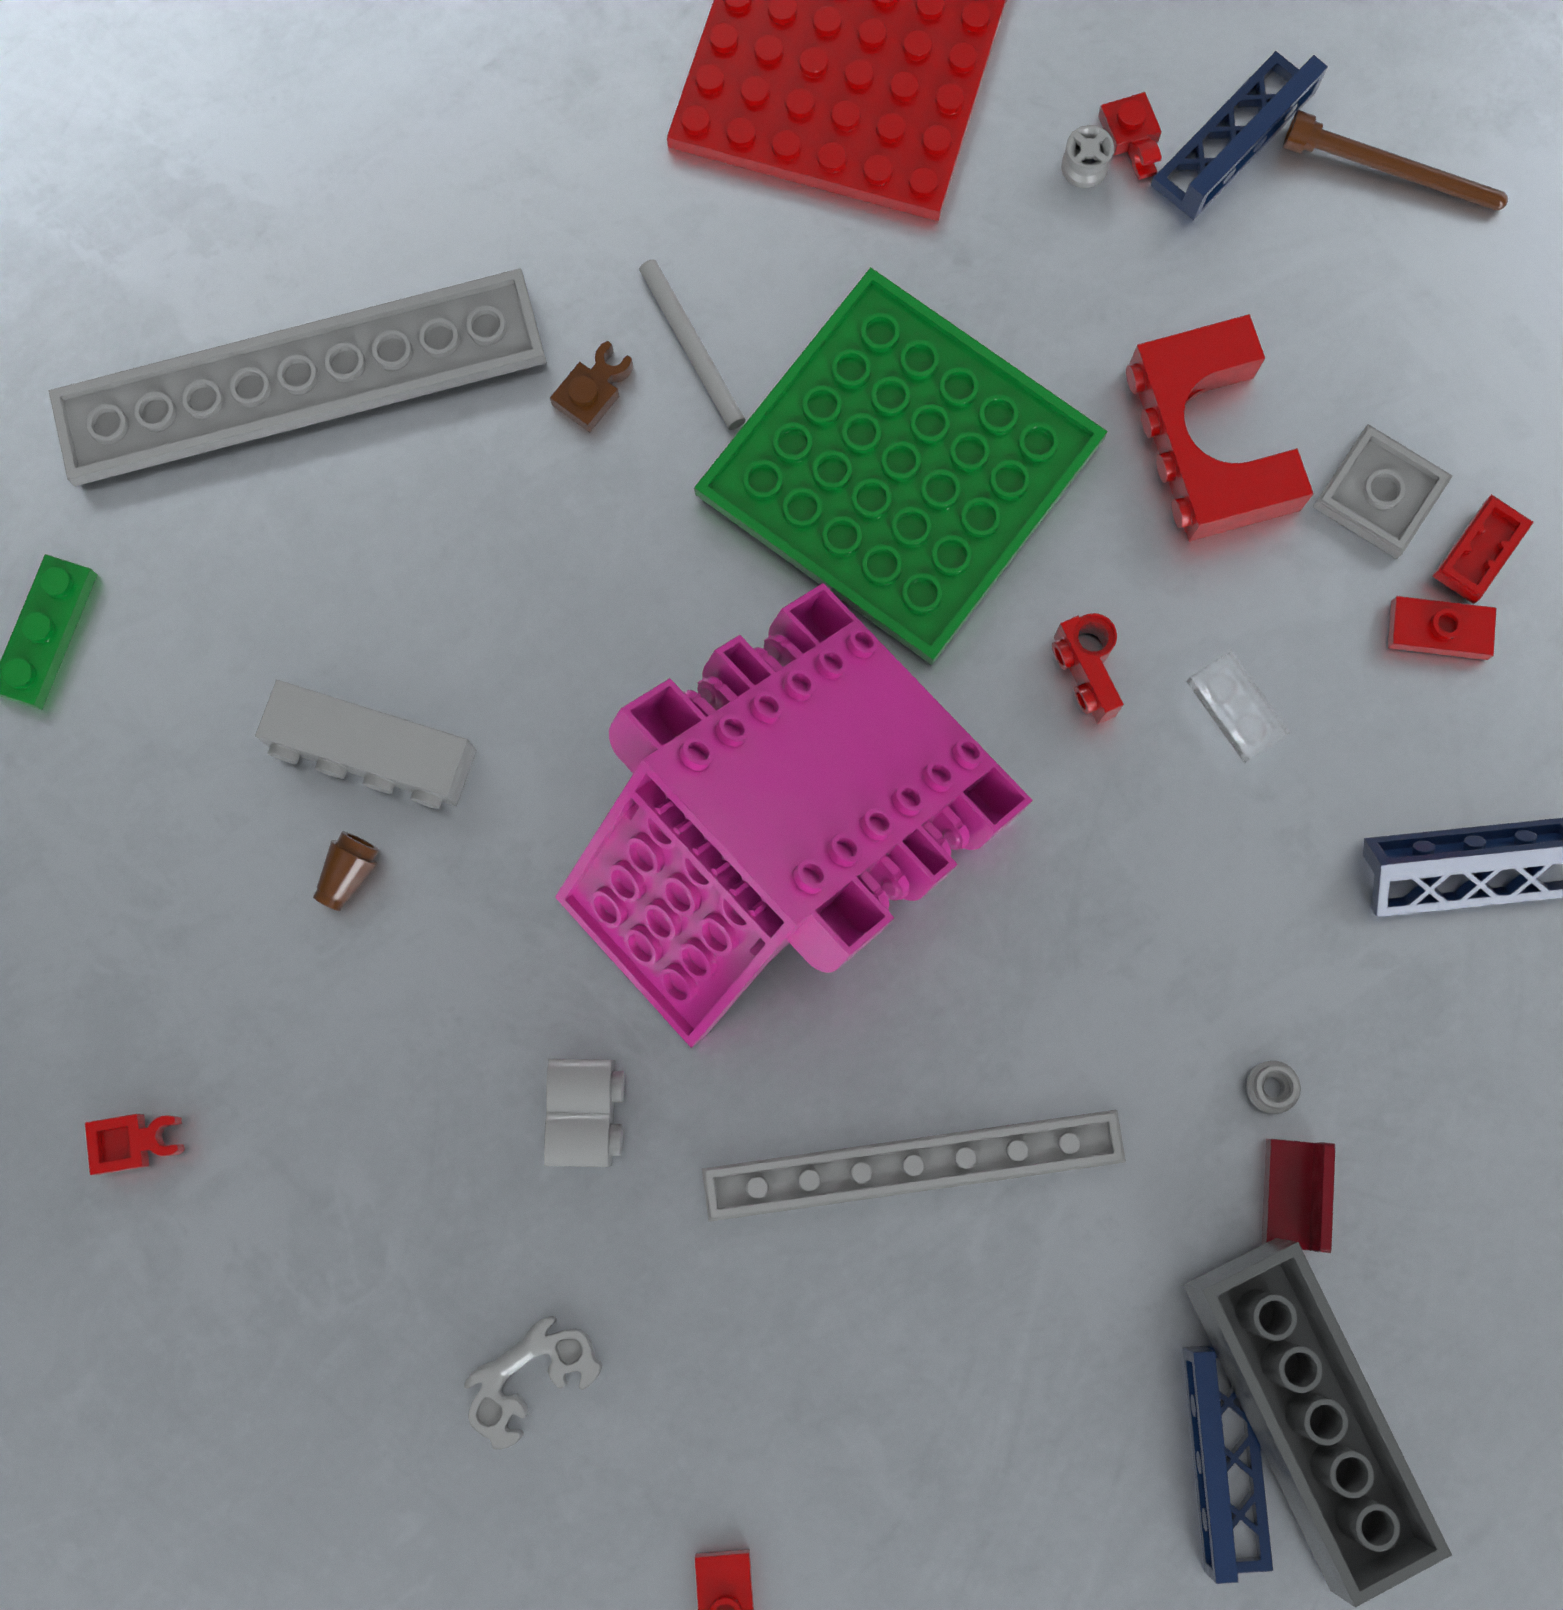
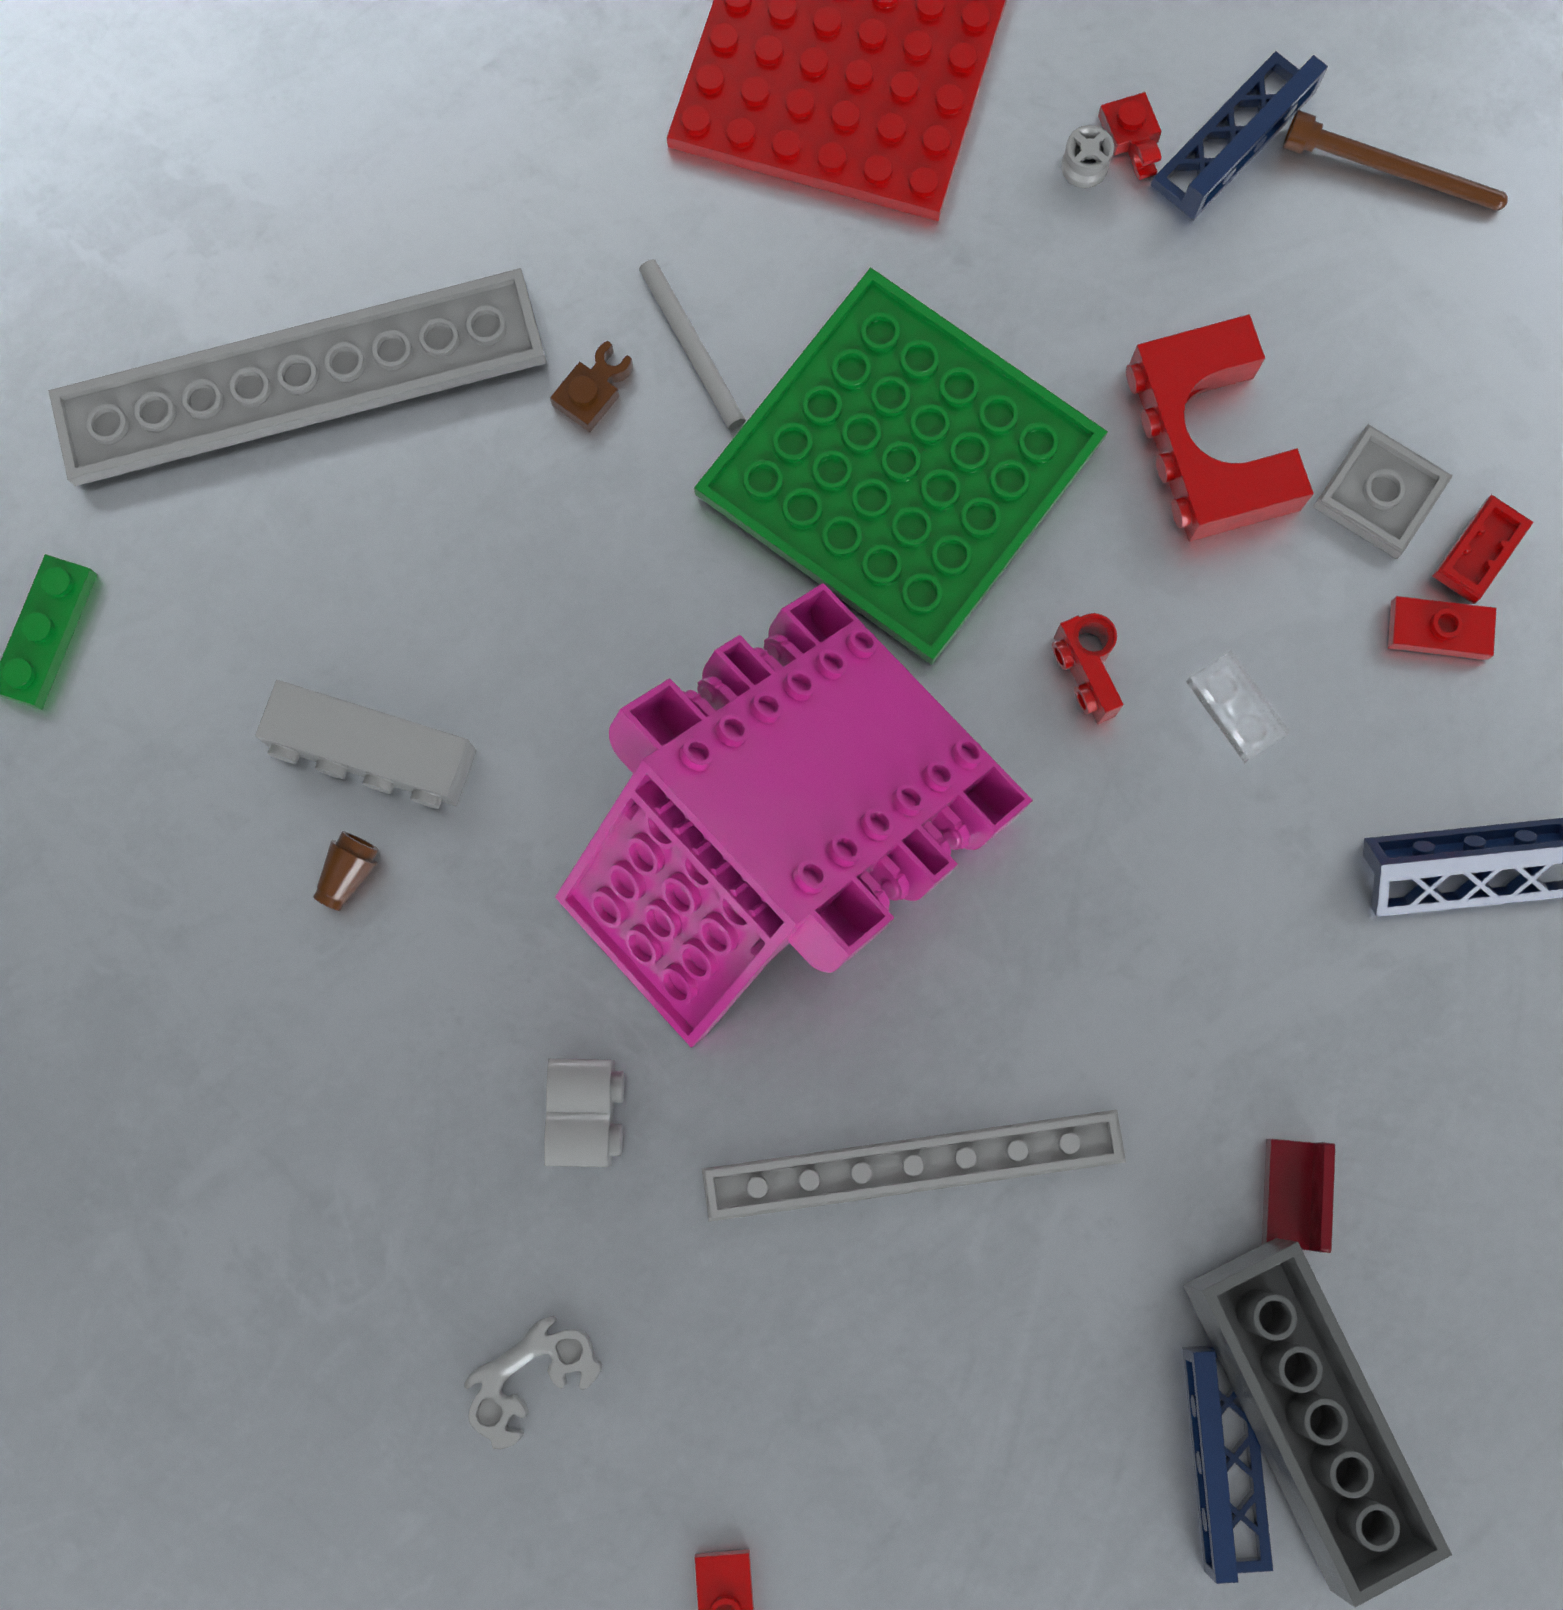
red plate [85,1114,185,1175] -> none
light grey plate [1246,1061,1301,1114] -> none

